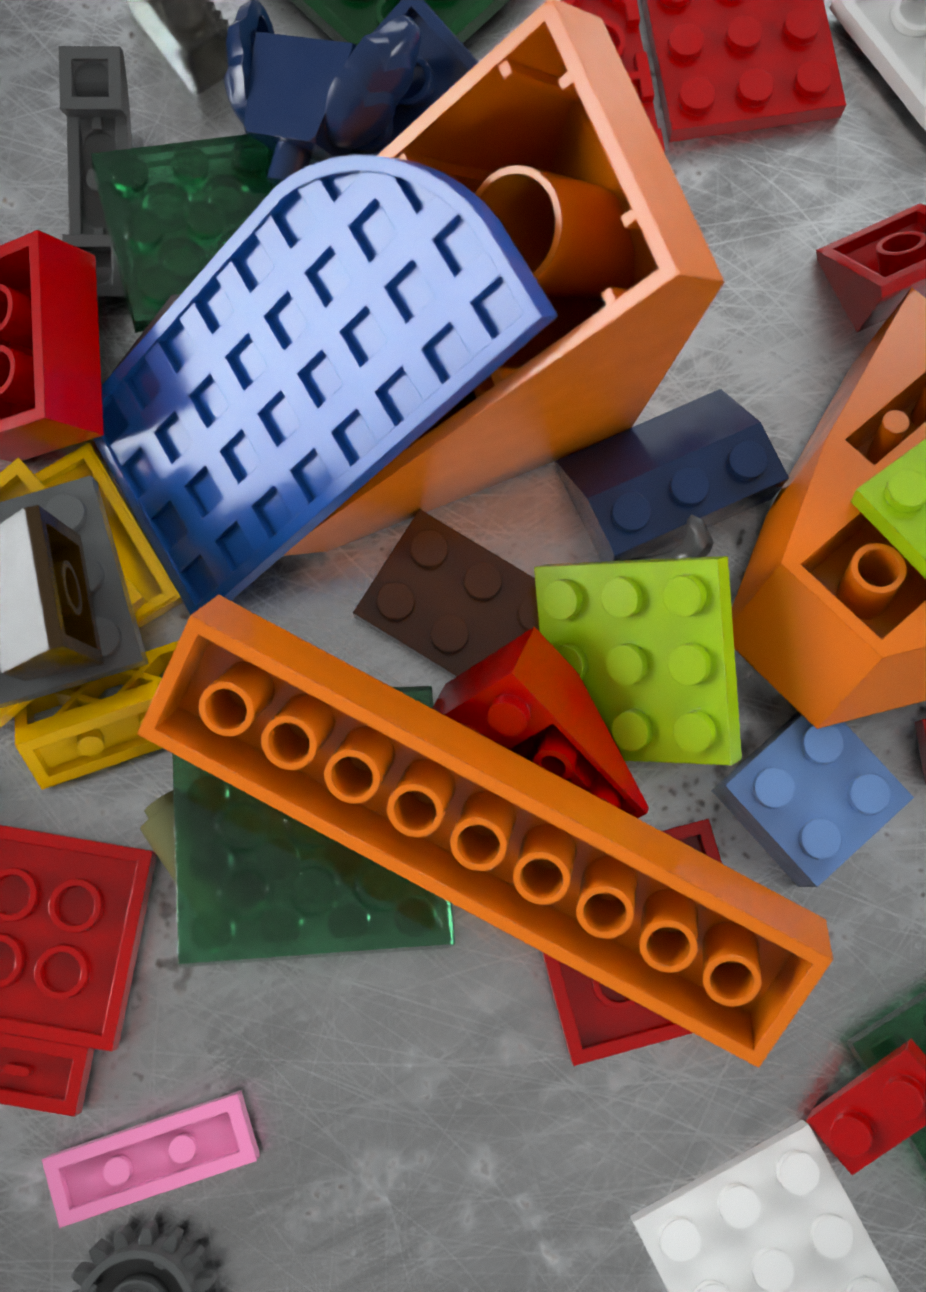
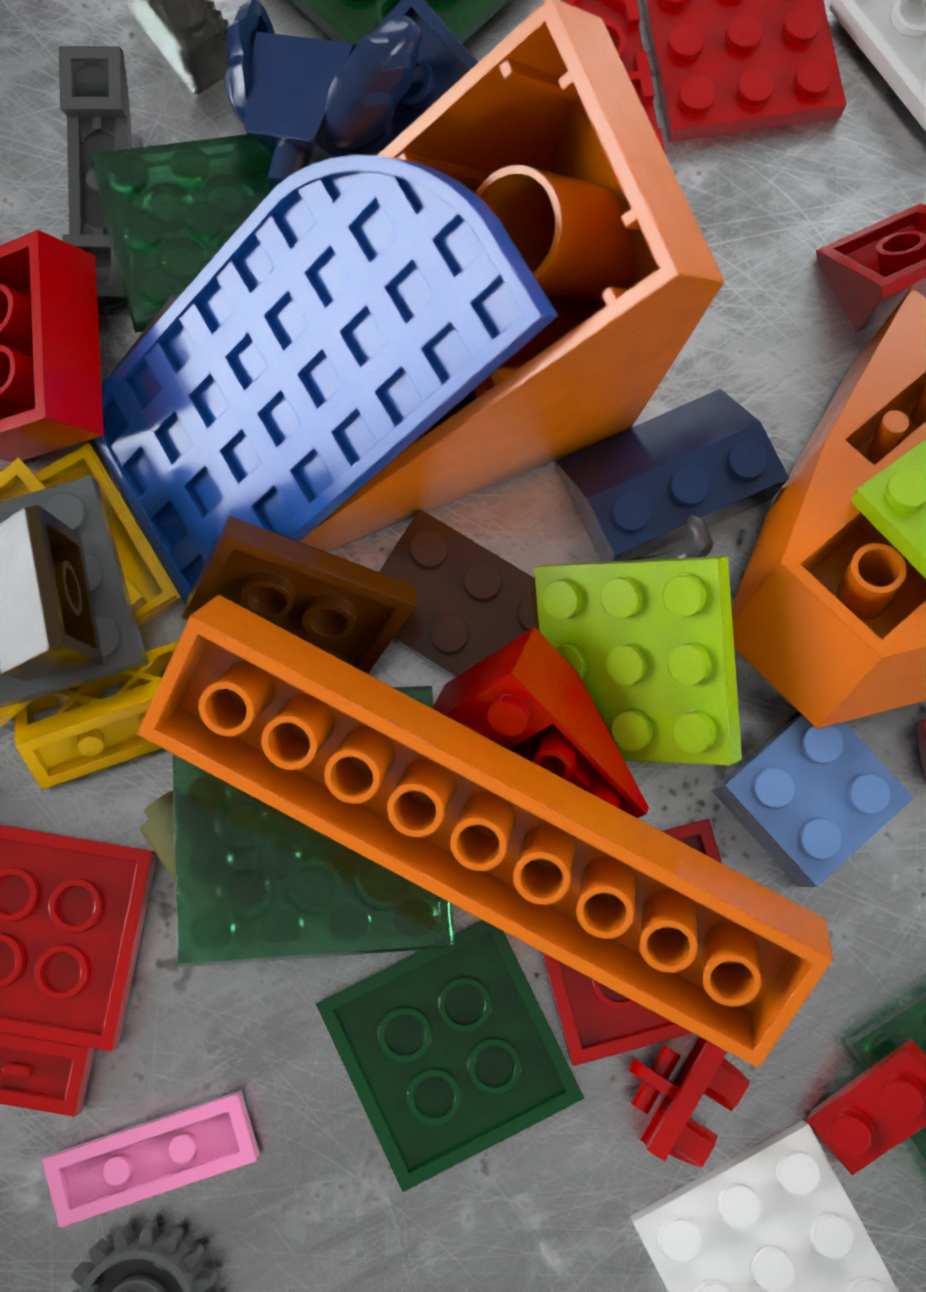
none -> reddish brown plate [182,516,418,674]
none -> dark green plate [316,920,585,1192]
none -> red hips [627,1035,750,1168]

